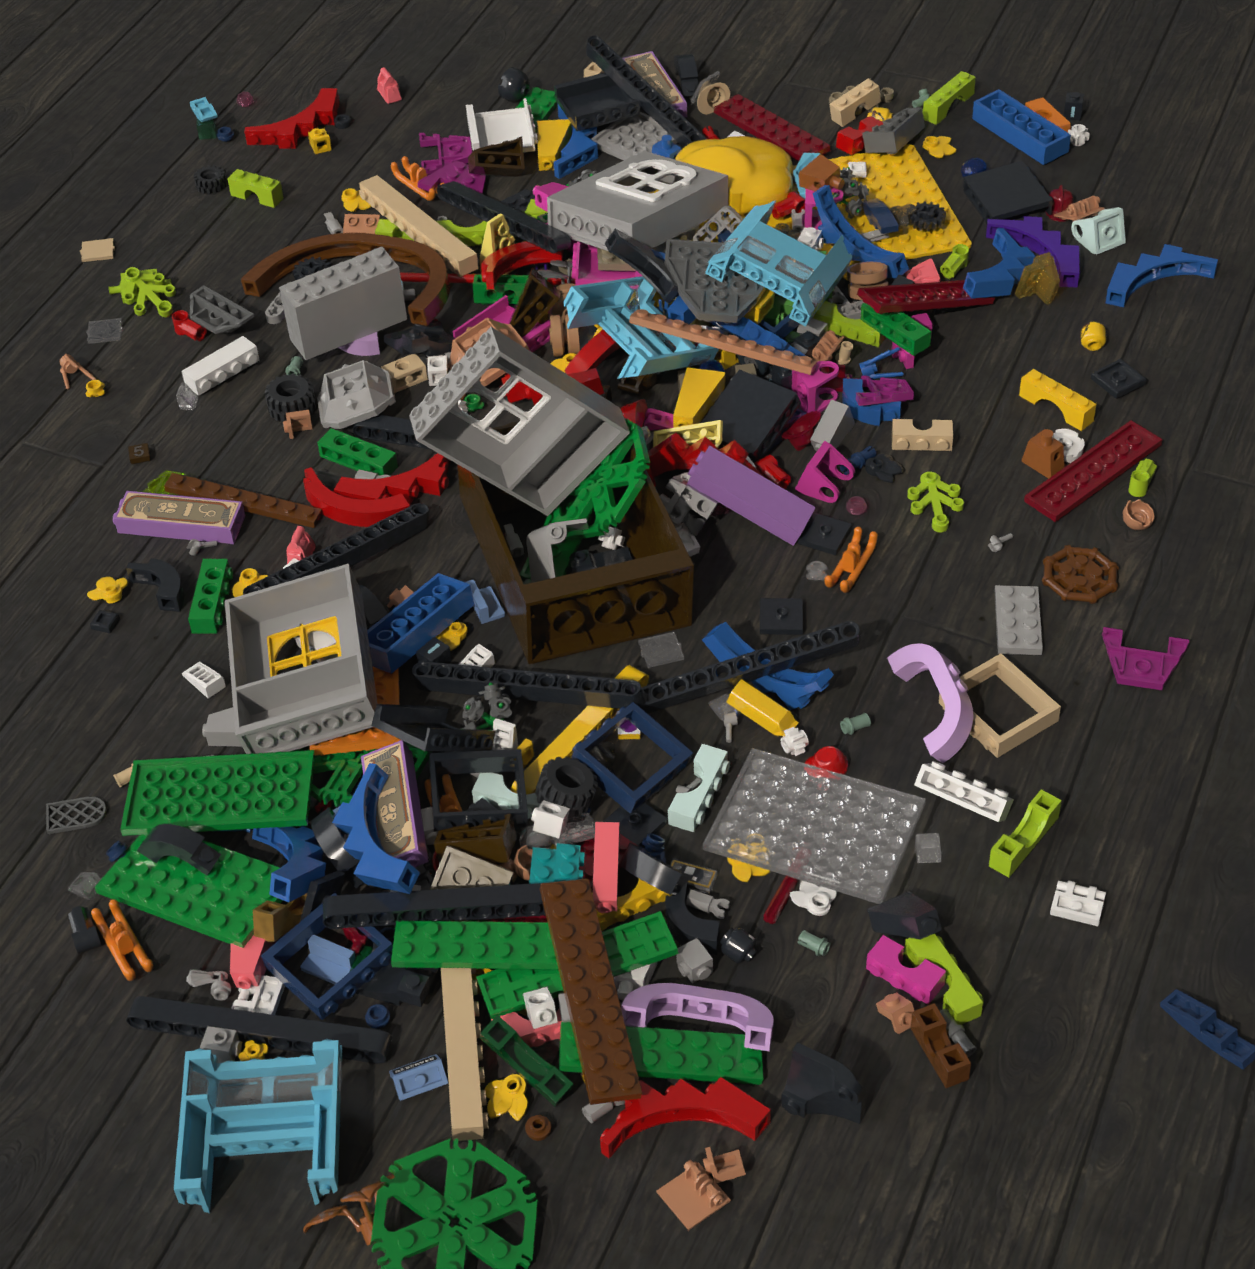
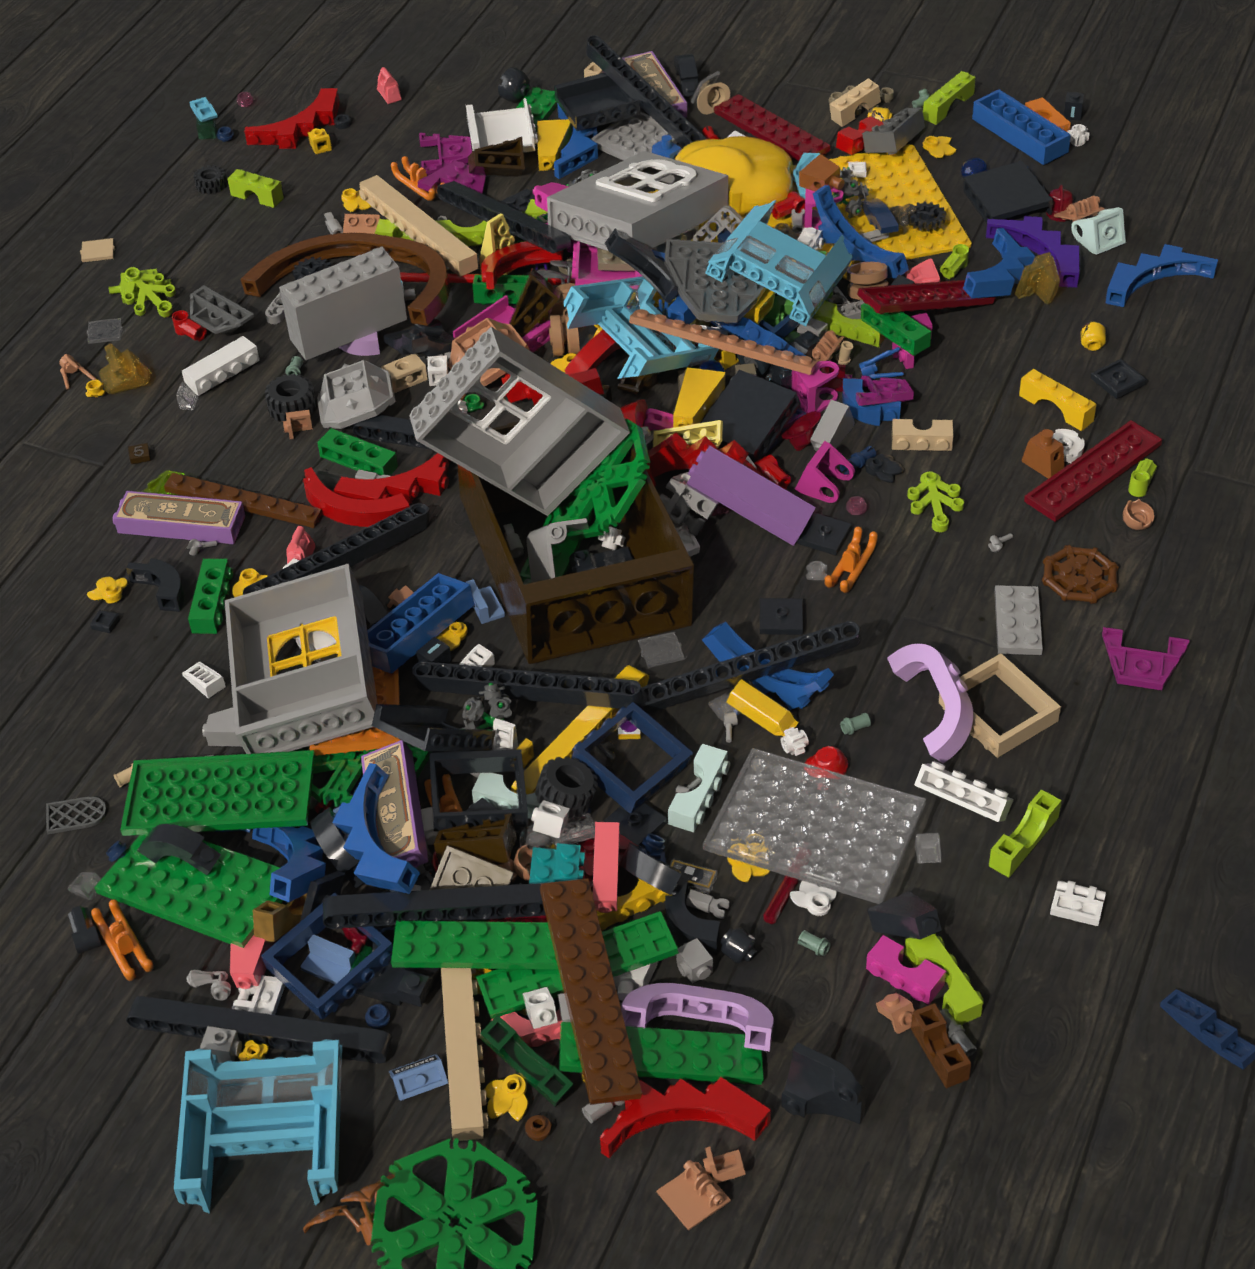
none -> clear yellow piece [99,343,152,394]

